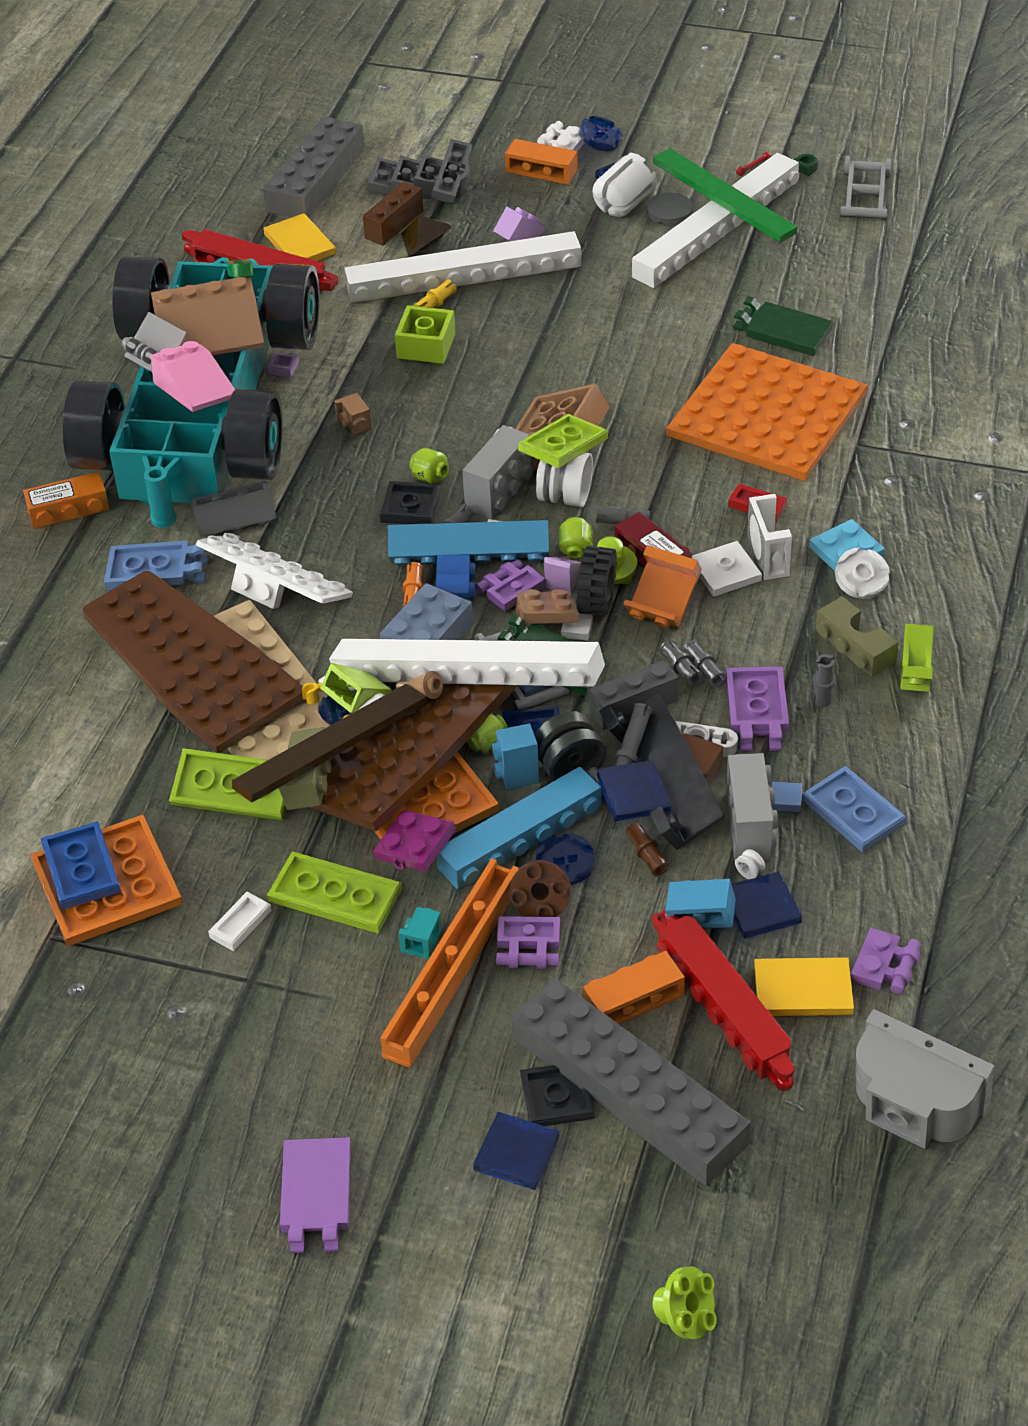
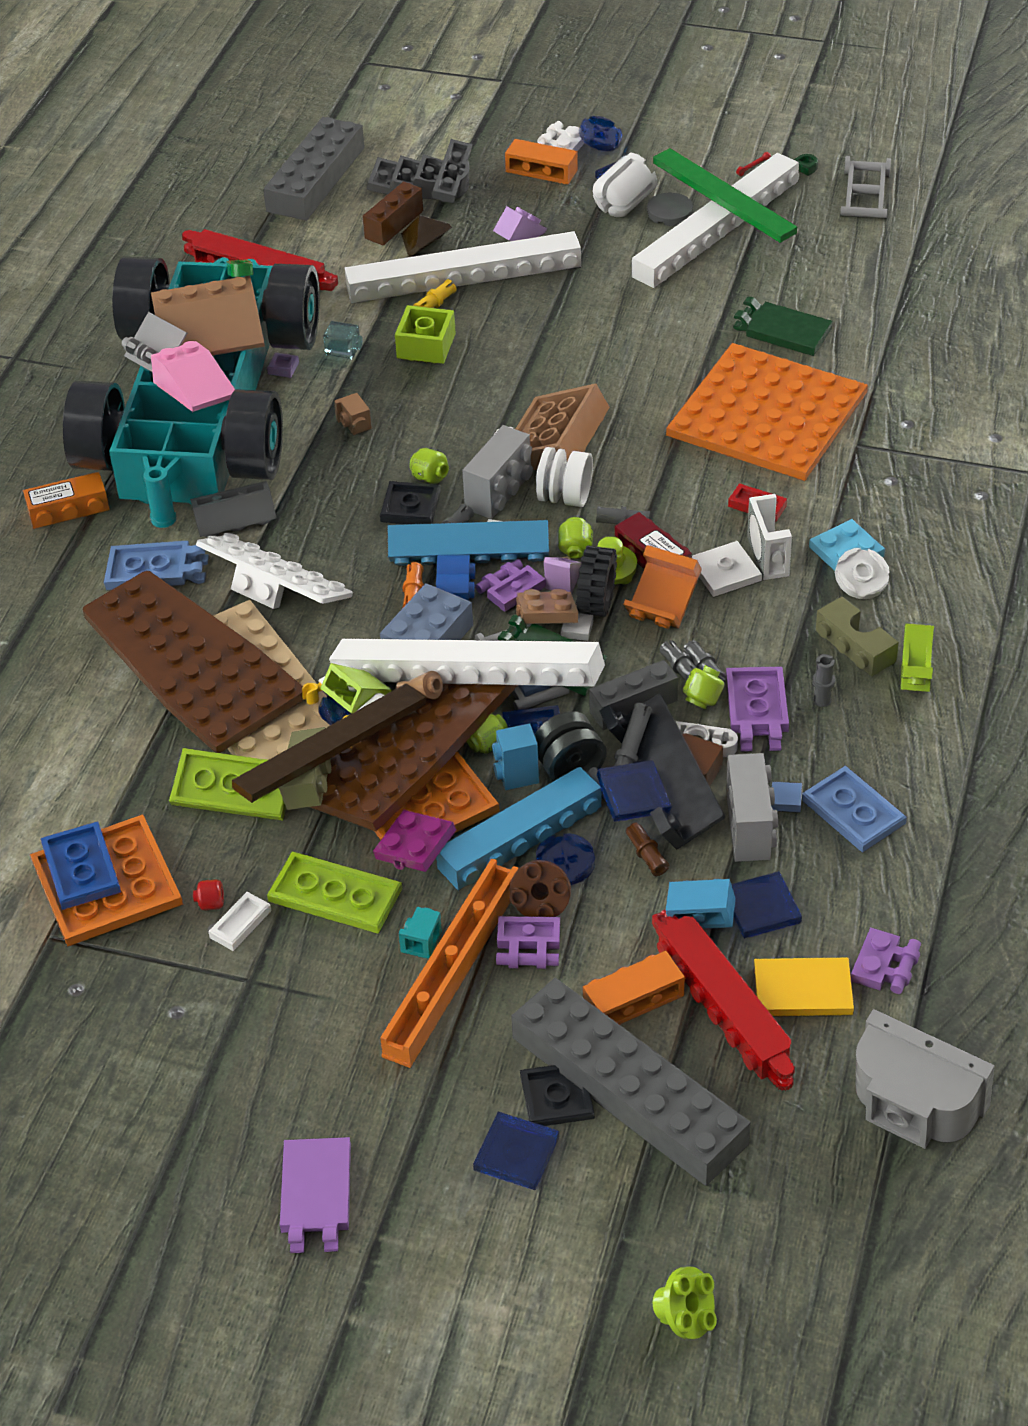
yellow tile [263,213,336,261] -> none
lime tile [518,414,608,468] -> none
white bush [735,849,765,880] -> none
none -> red piece [193,879,224,910]
none -> clear light blue brick [323,321,363,359]
none -> lime head [683,665,724,709]

